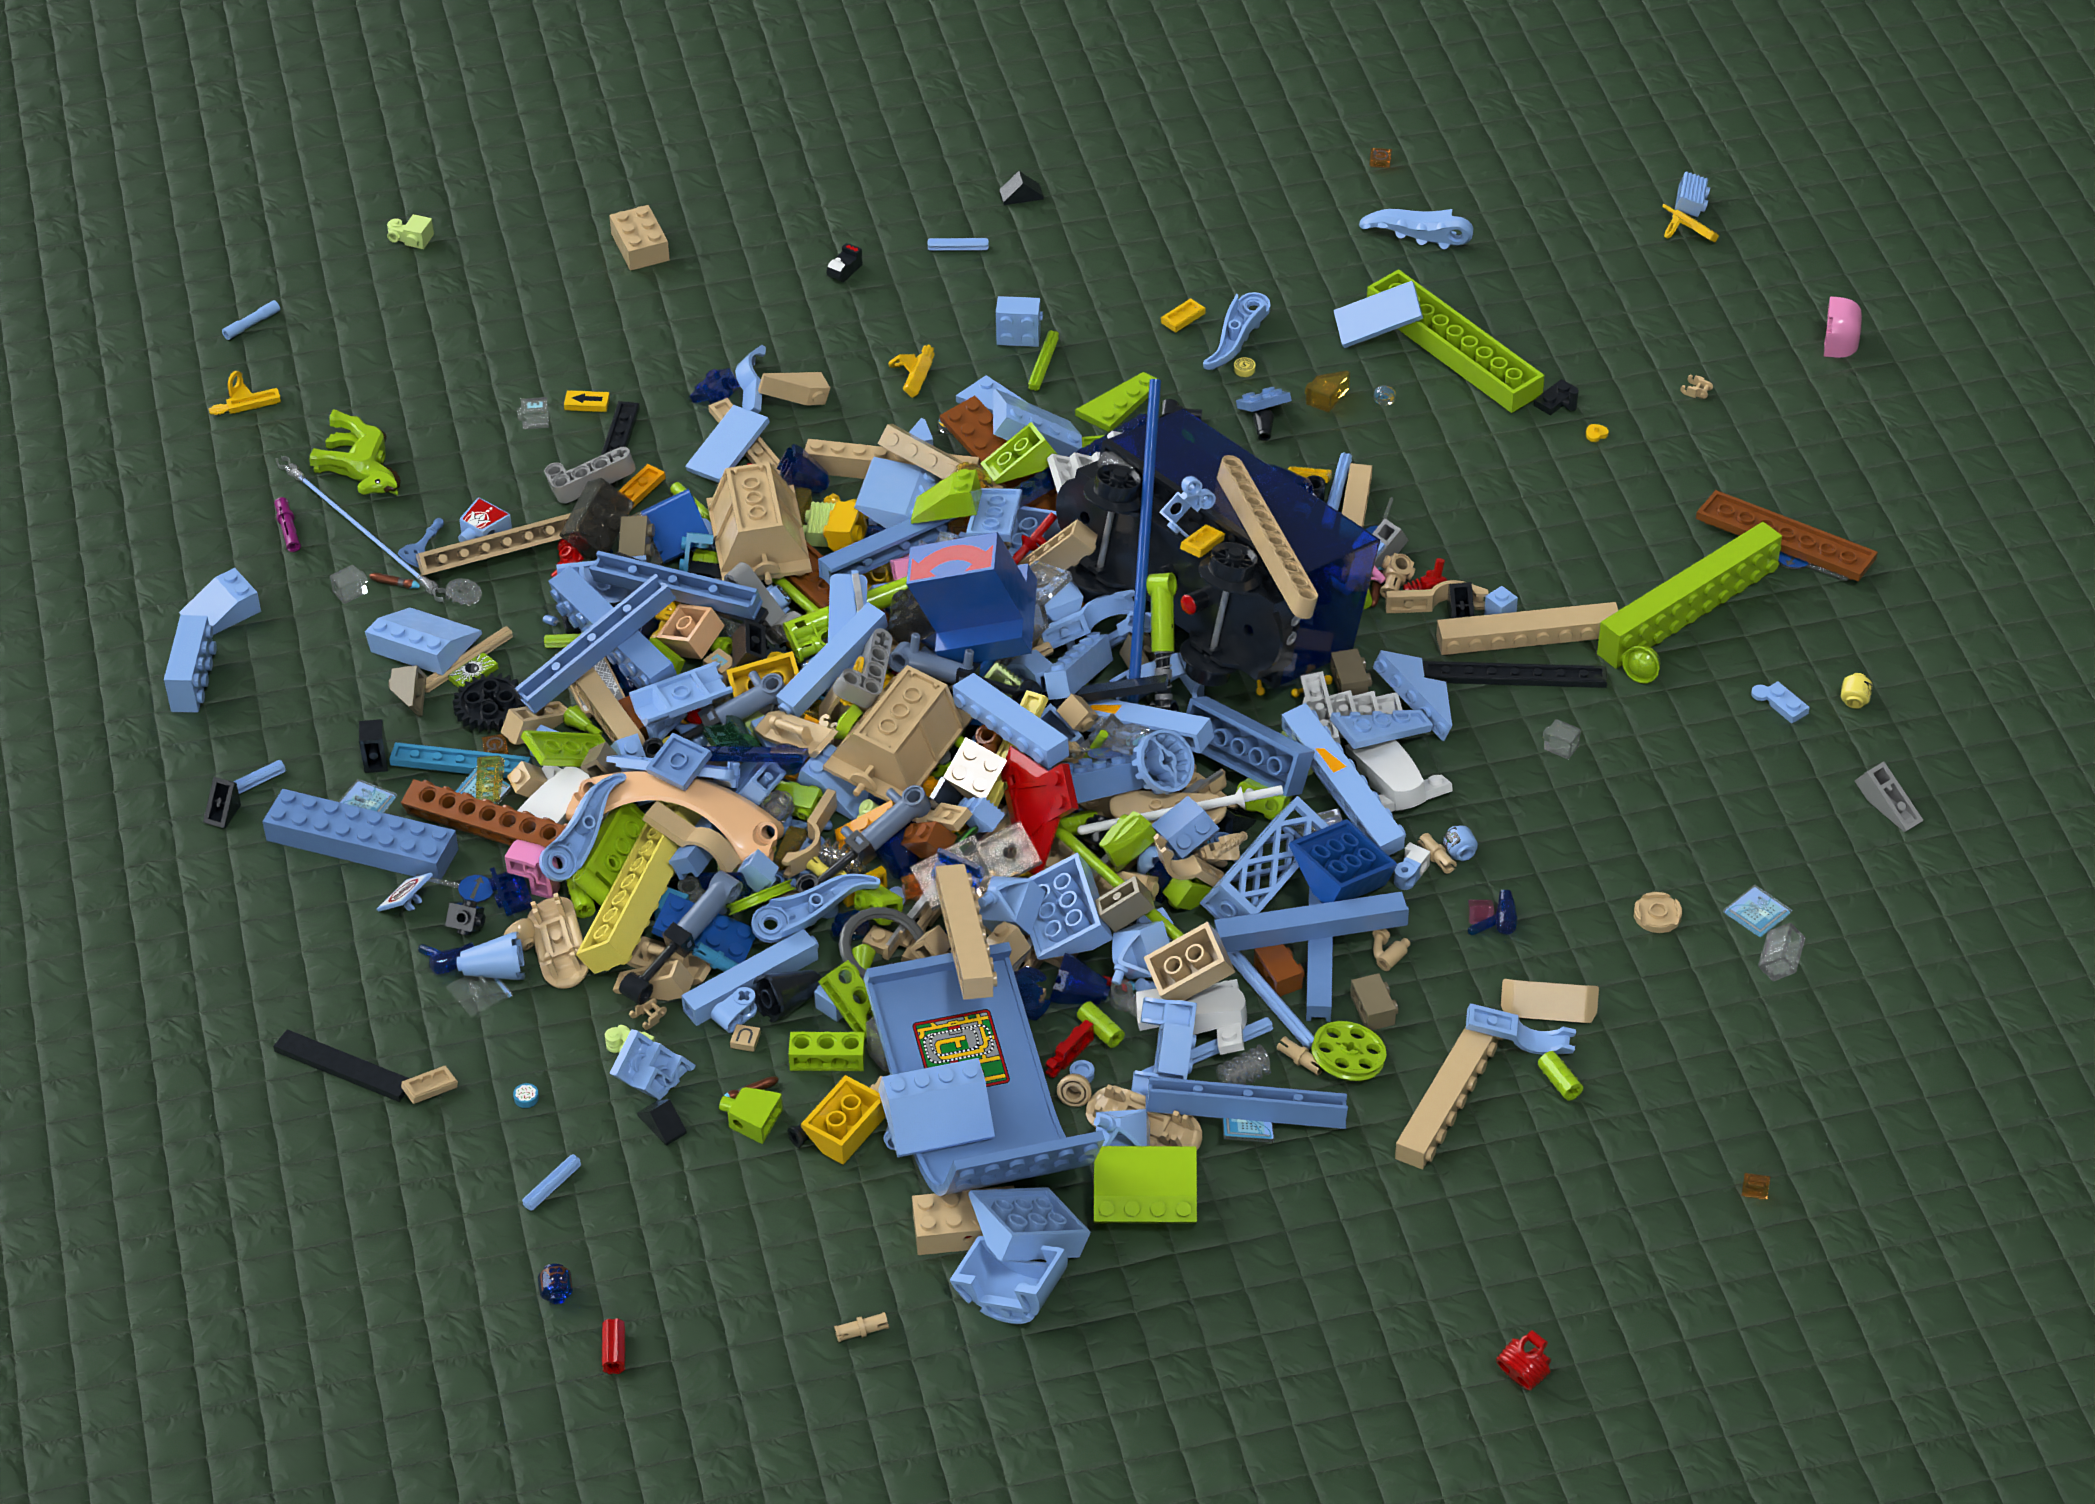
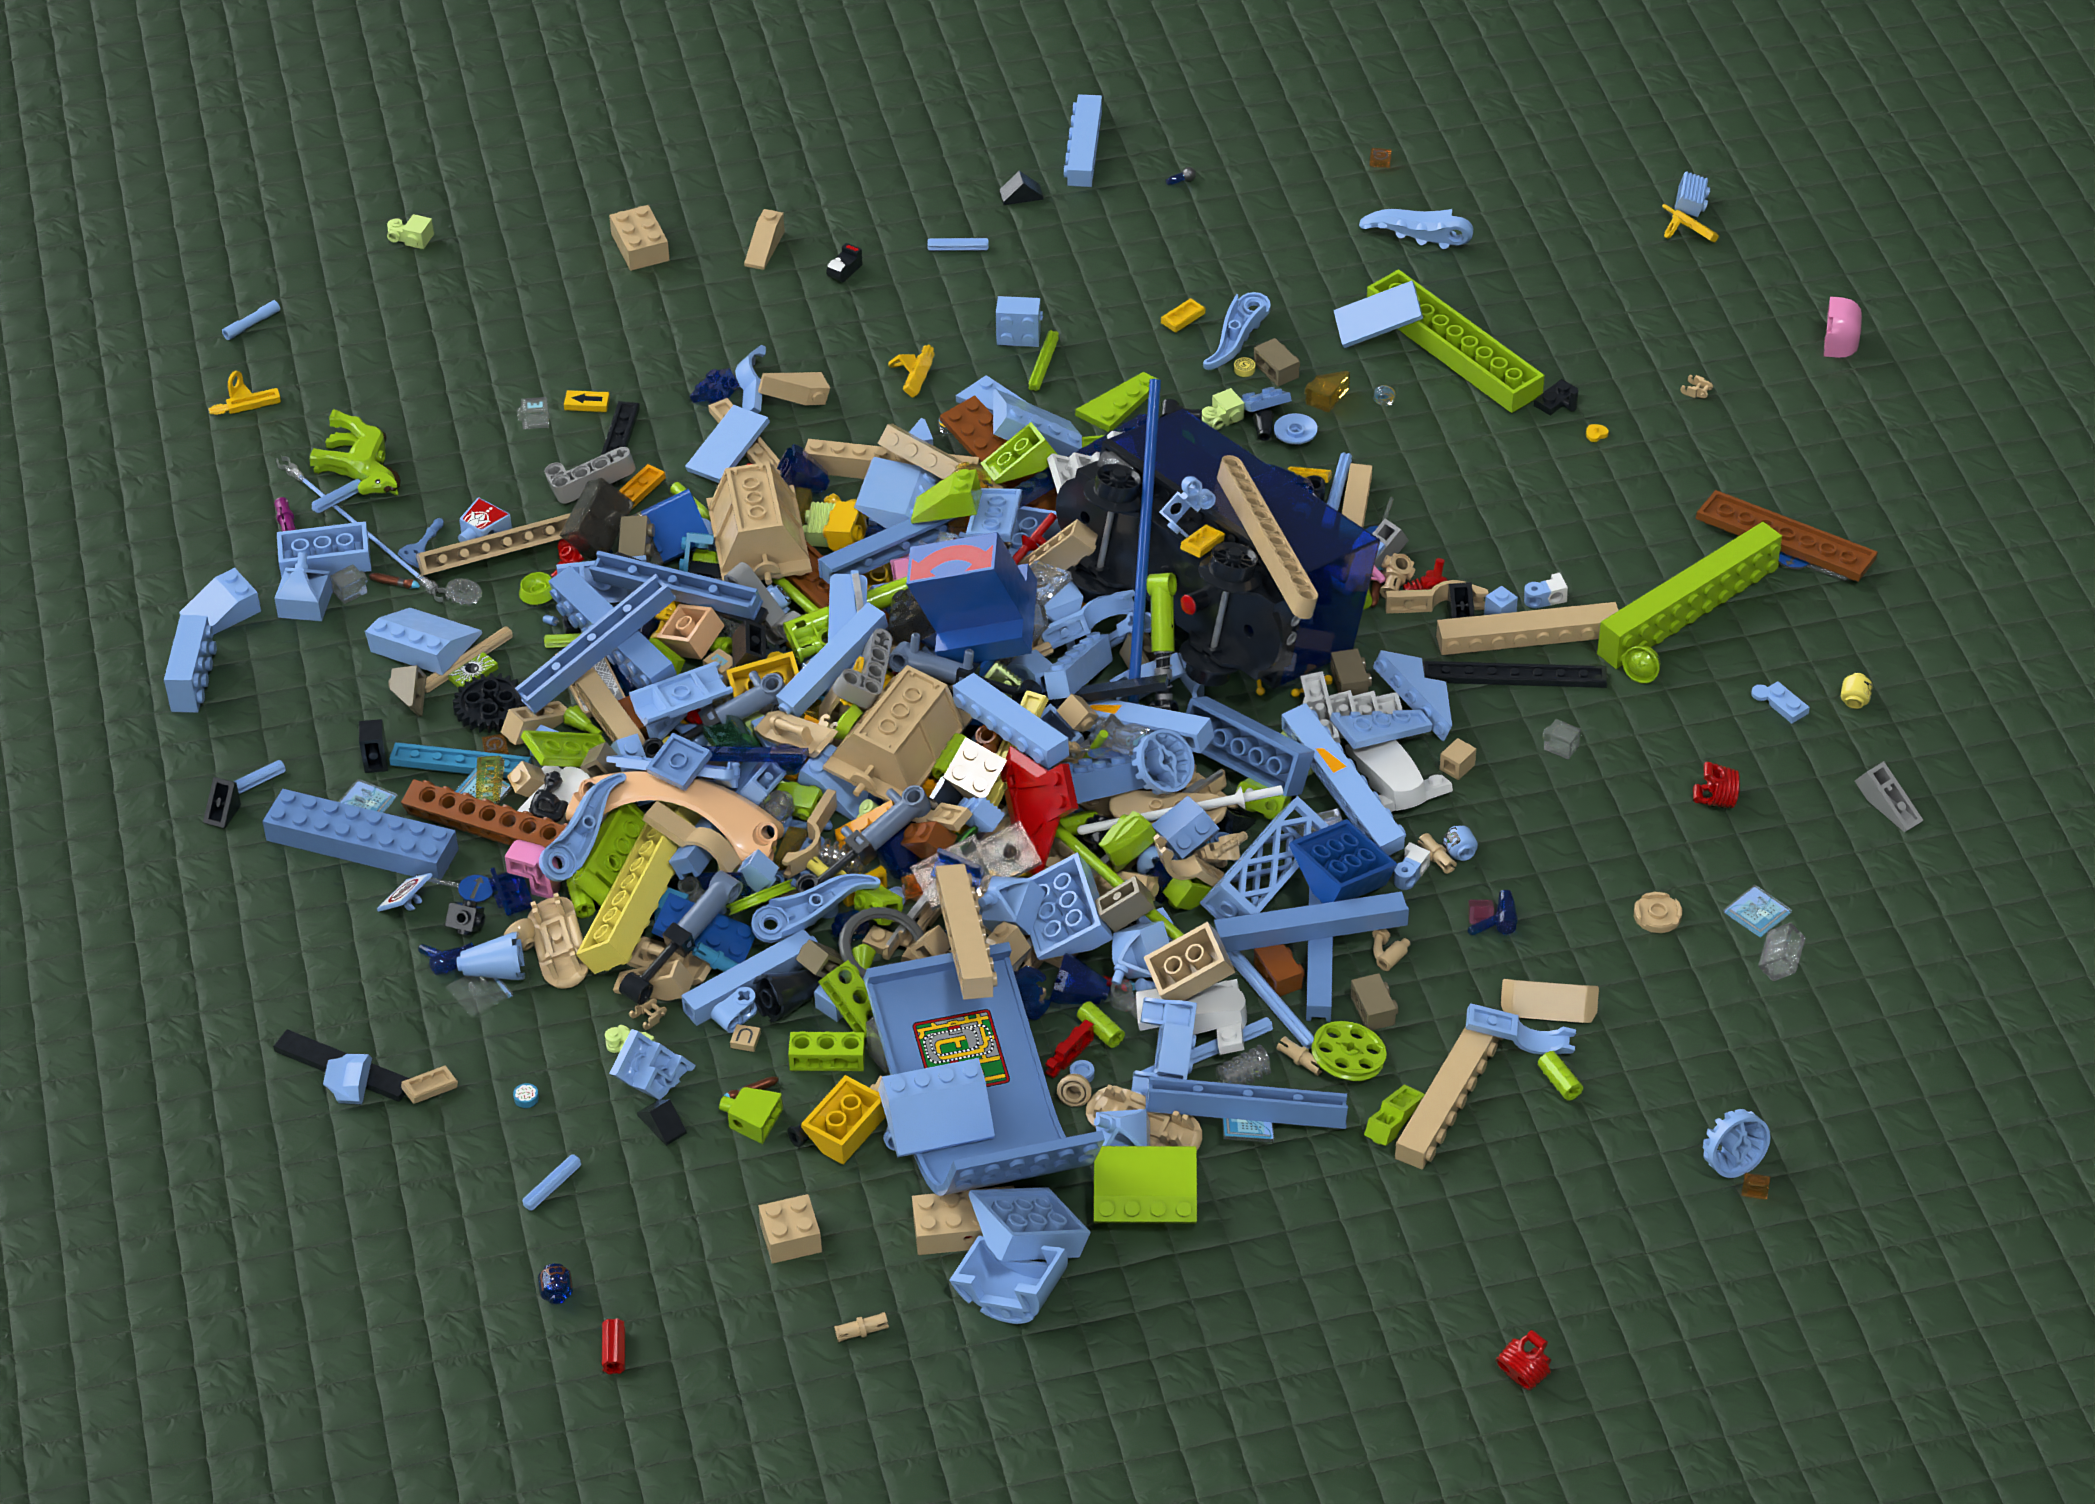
none -> light blue piece [274,552,333,621]
none -> light blue brick [277,521,372,577]
none -> light blue axle [312,479,361,513]
none -> light blue slope [323,1054,372,1105]
none -> lime hat [519,572,553,605]
none -> black piece [529,771,568,823]
none -> tan slope [744,209,785,270]
none -> tan brick [758,1194,822,1264]
none -> dark tan brick [796,939,844,981]
none -> lime axle [931,733,967,780]
none -> light blue brick [1064,94,1102,187]
none -> piece [1165,167,1196,185]
none -> yellowish green brick [1202,388,1244,430]
none -> dark tan brick [1254,338,1300,387]
none -> light blue dish [1274,413,1317,444]
none -> lime slope [1364,1084,1425,1146]
none -> tan brick [1440,738,1476,780]
none -> leg [1524,573,1568,608]
none -> red piece [1693,762,1740,808]
none -> light blue gear [1703,1109,1770,1178]

